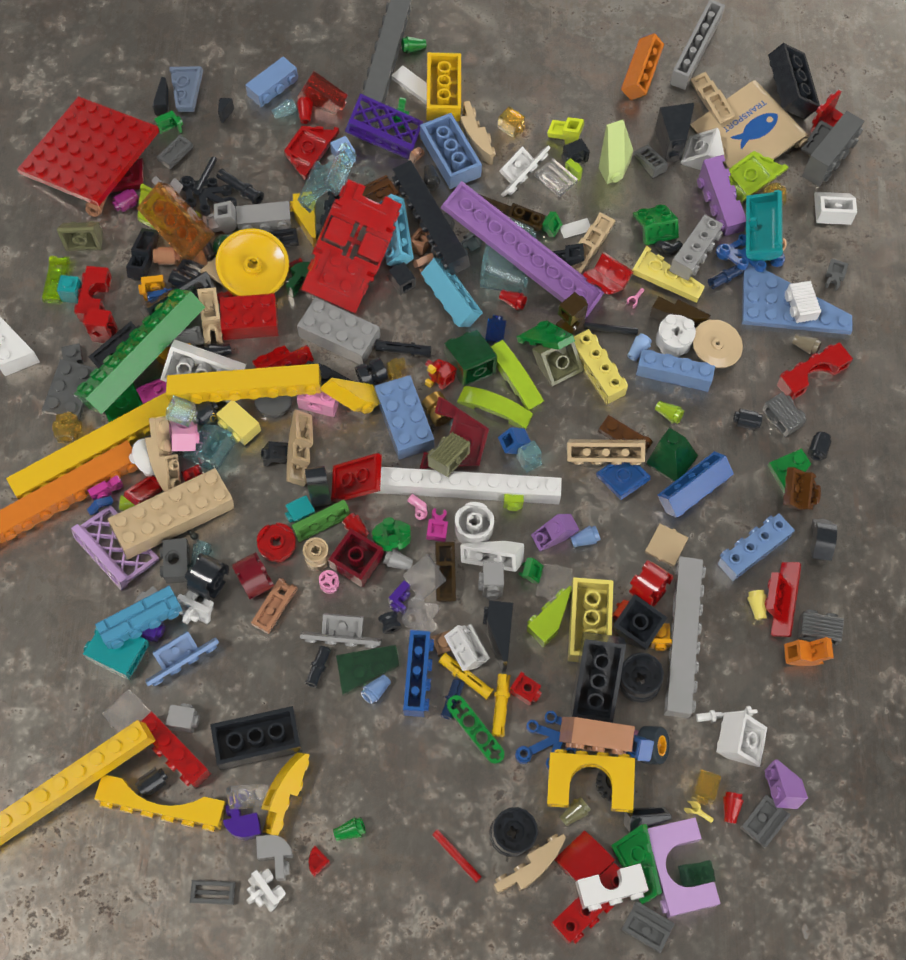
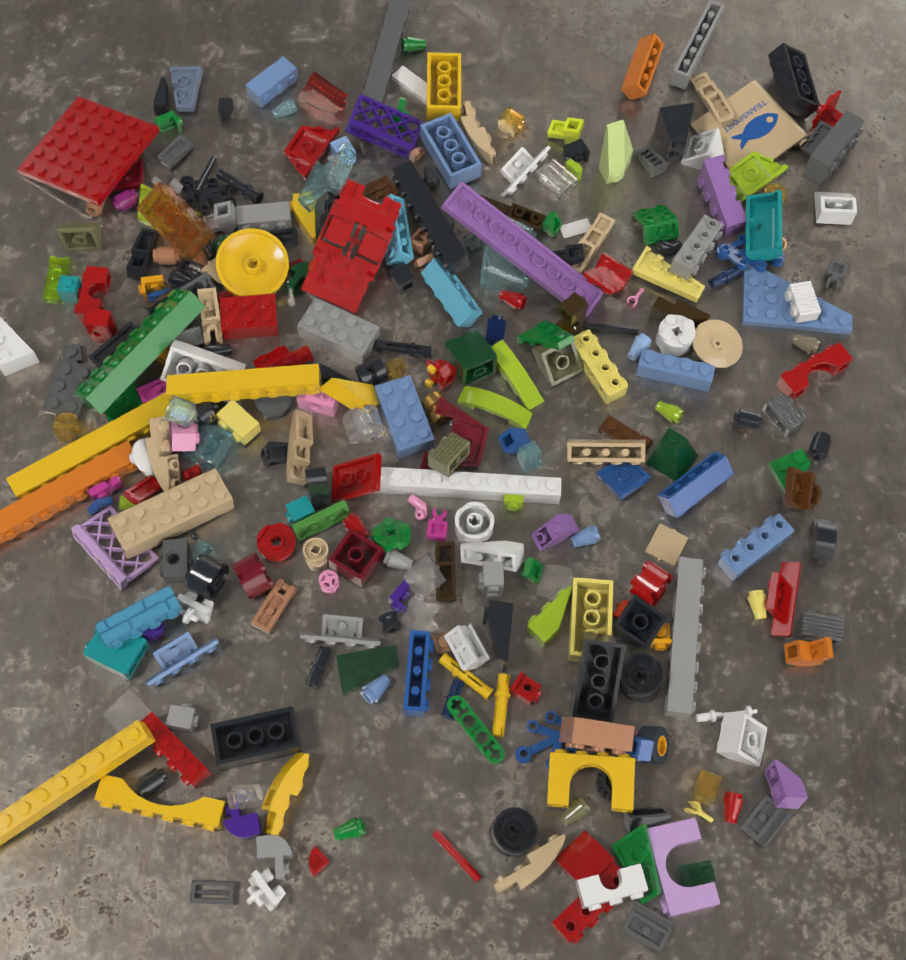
red cone [296,97,313,124] -> none
none -> clear brick [342,405,386,447]

